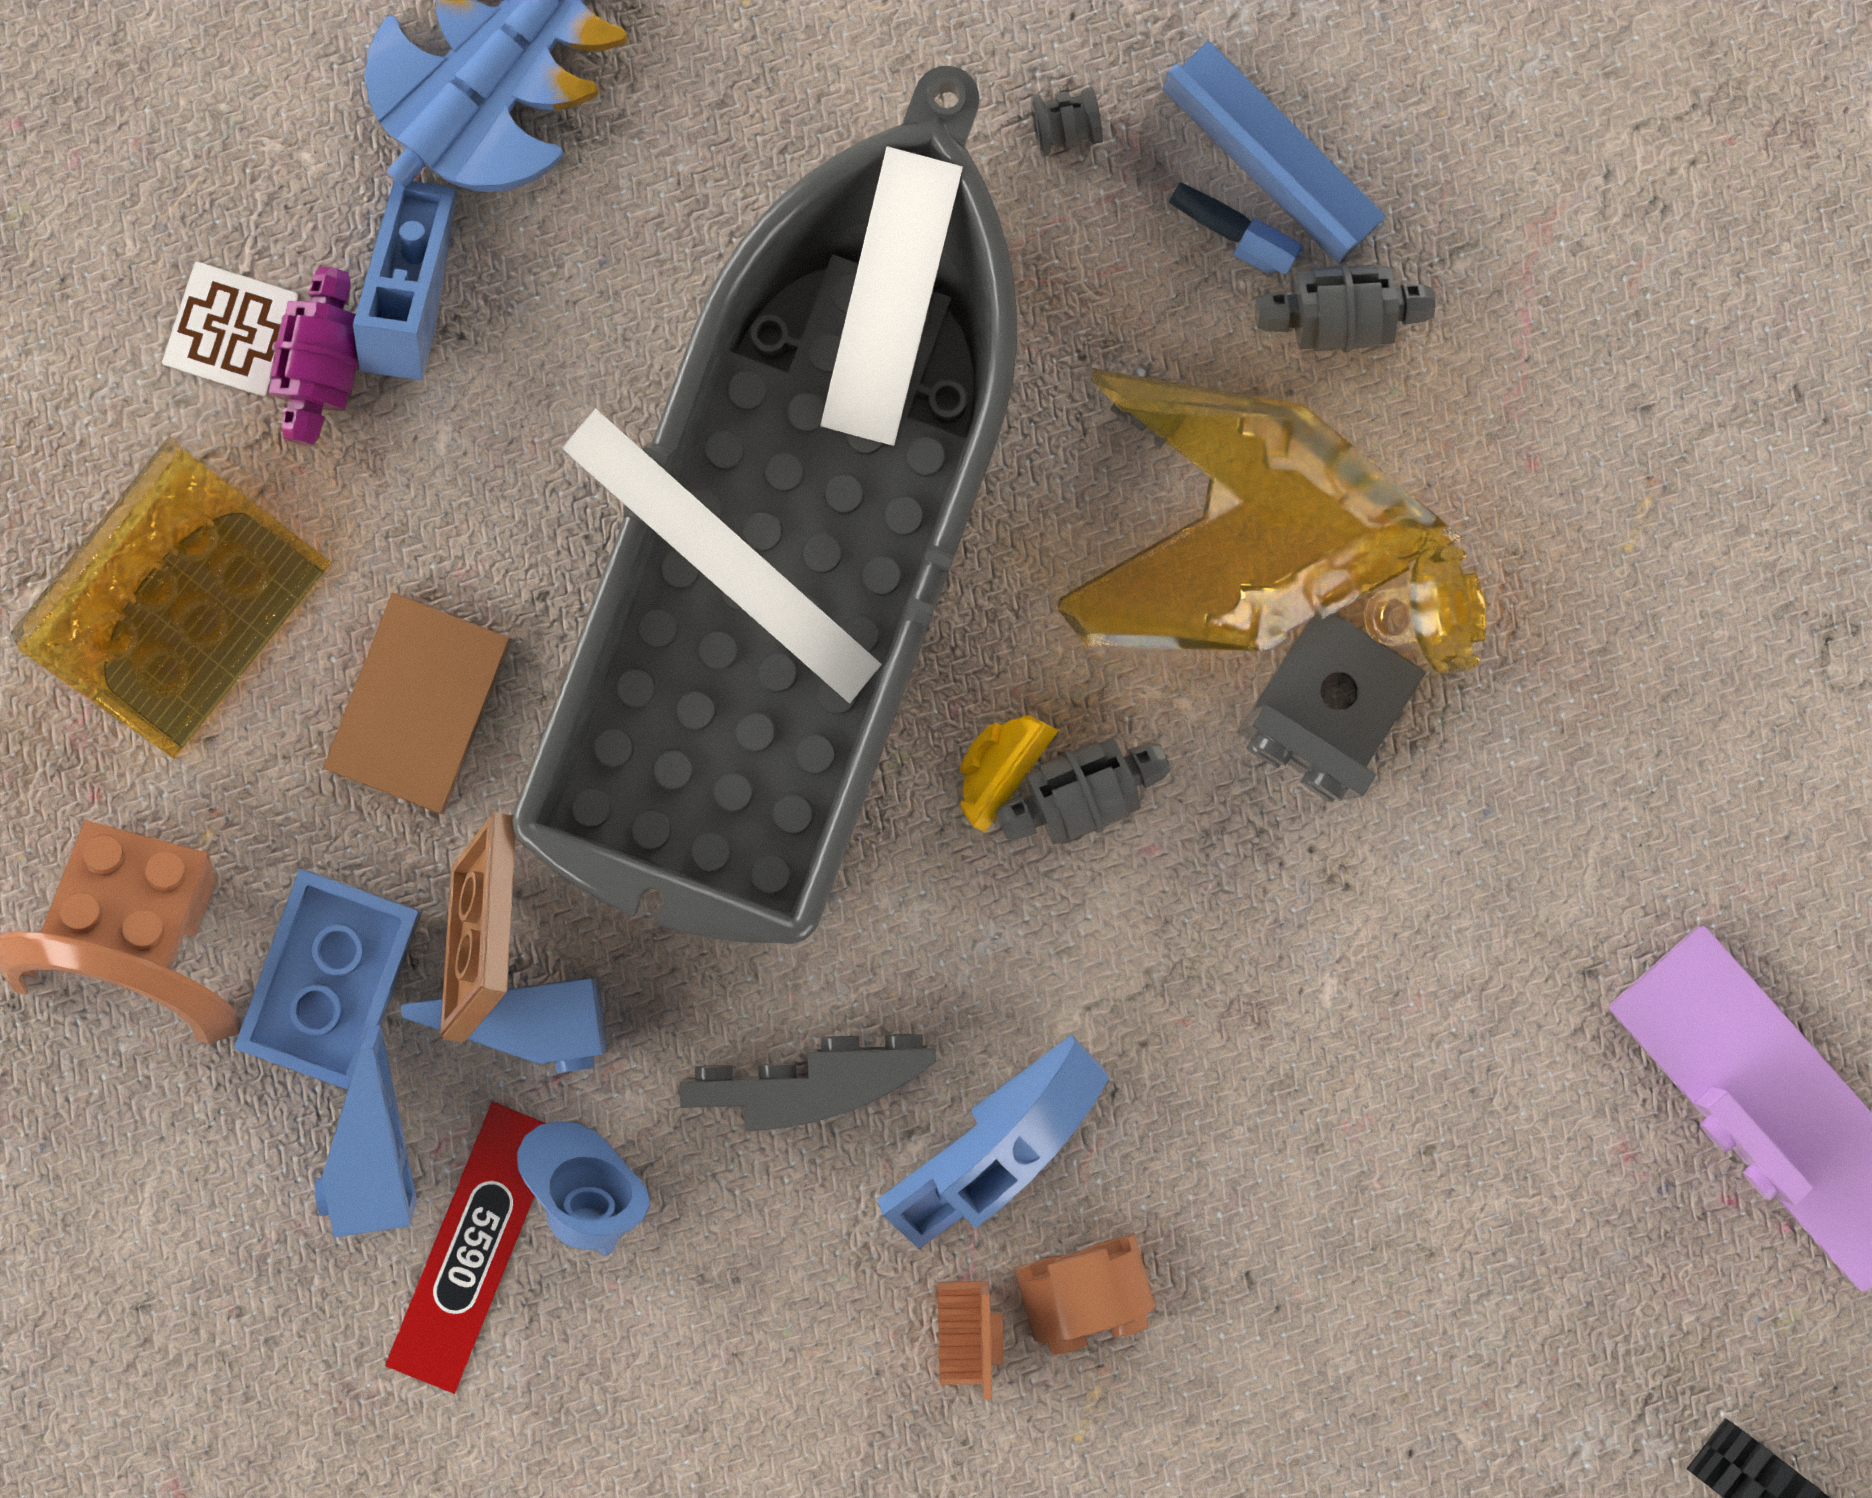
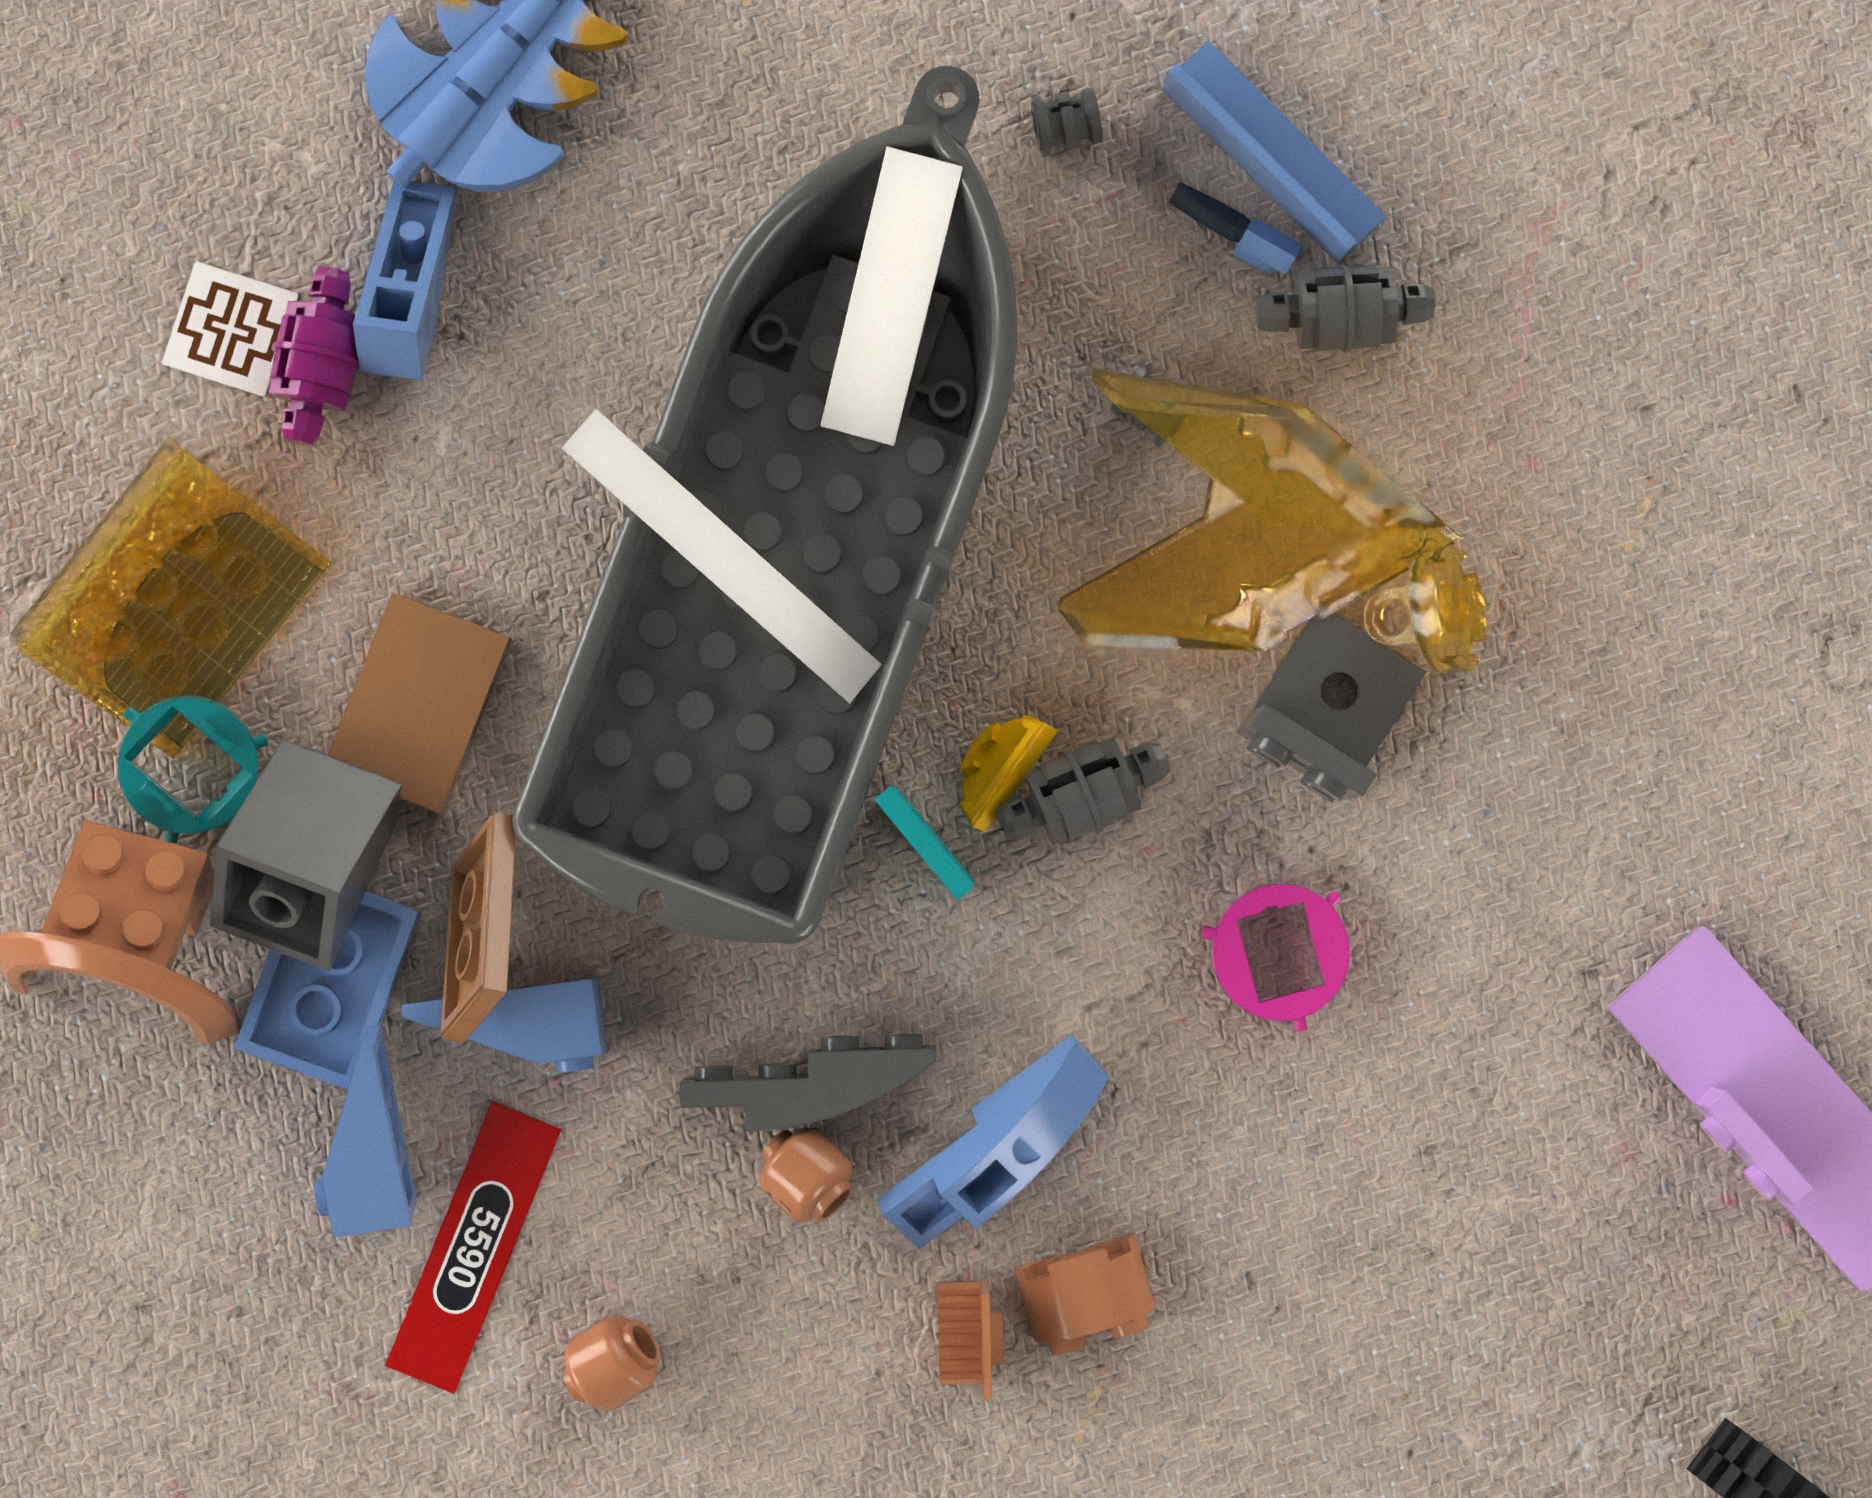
medium blue piece [517,1121,650,1256] -> none
none -> teal piece [118,695,269,843]
none -> dark grey slope [210,739,402,971]
none -> nougat head [563,1315,661,1411]
none -> nougat head [759,1128,854,1223]
none -> teal tile [874,785,975,900]
none -> dark pink piece [1201,884,1350,1032]

